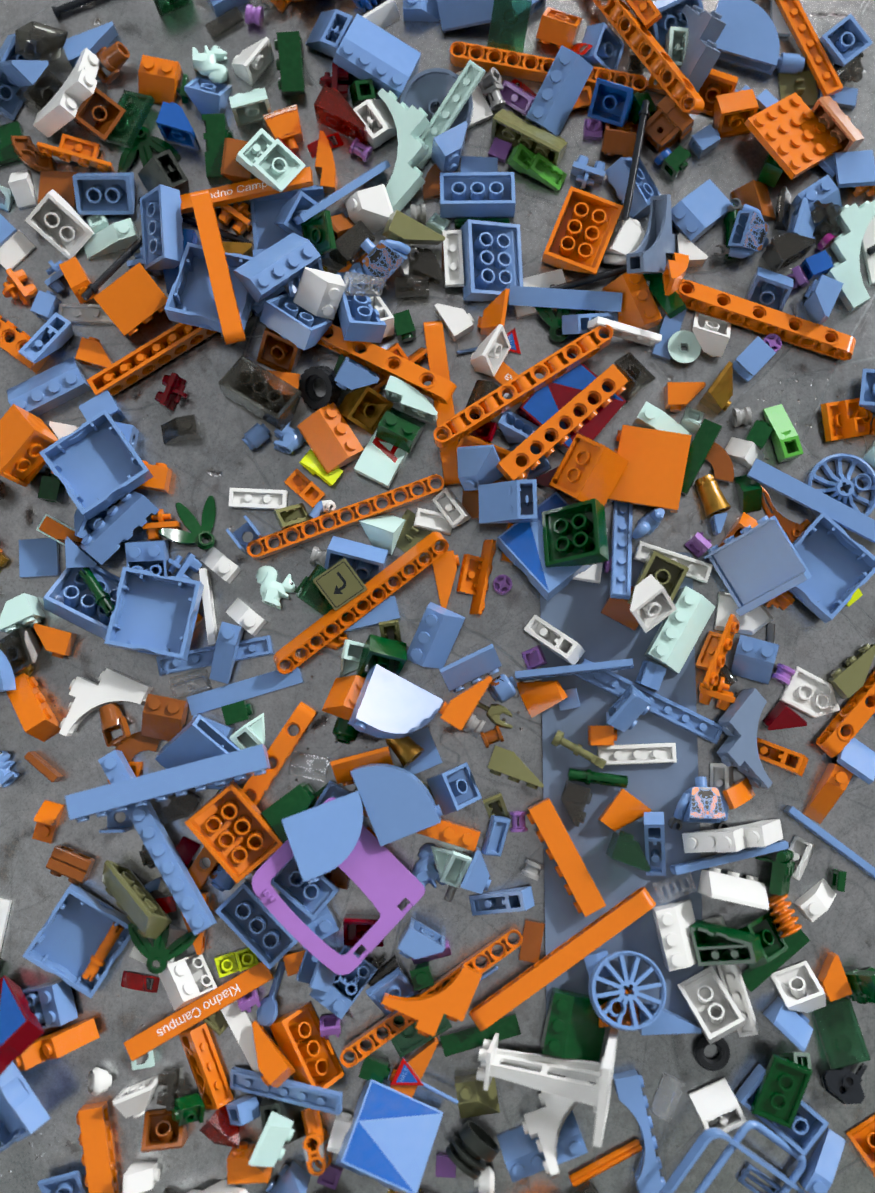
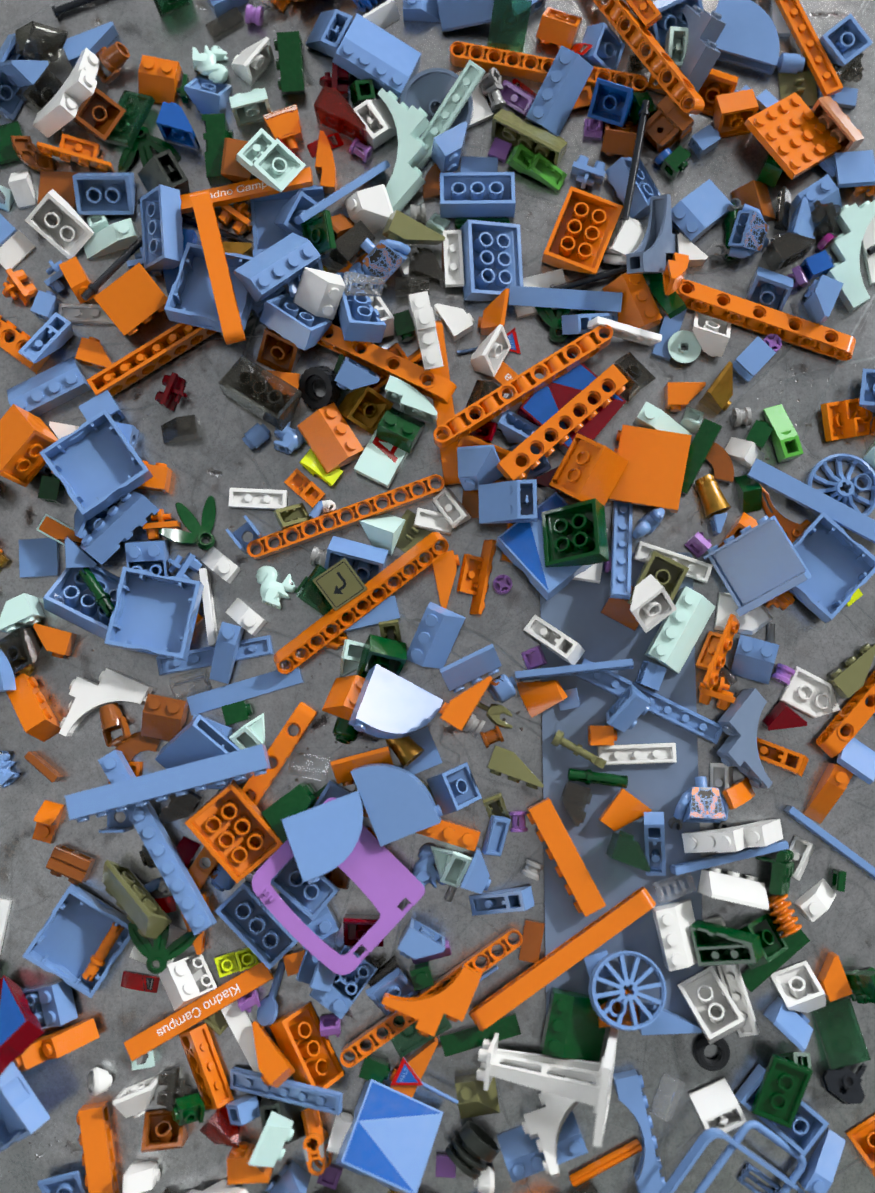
none -> white arch [408,291,444,371]

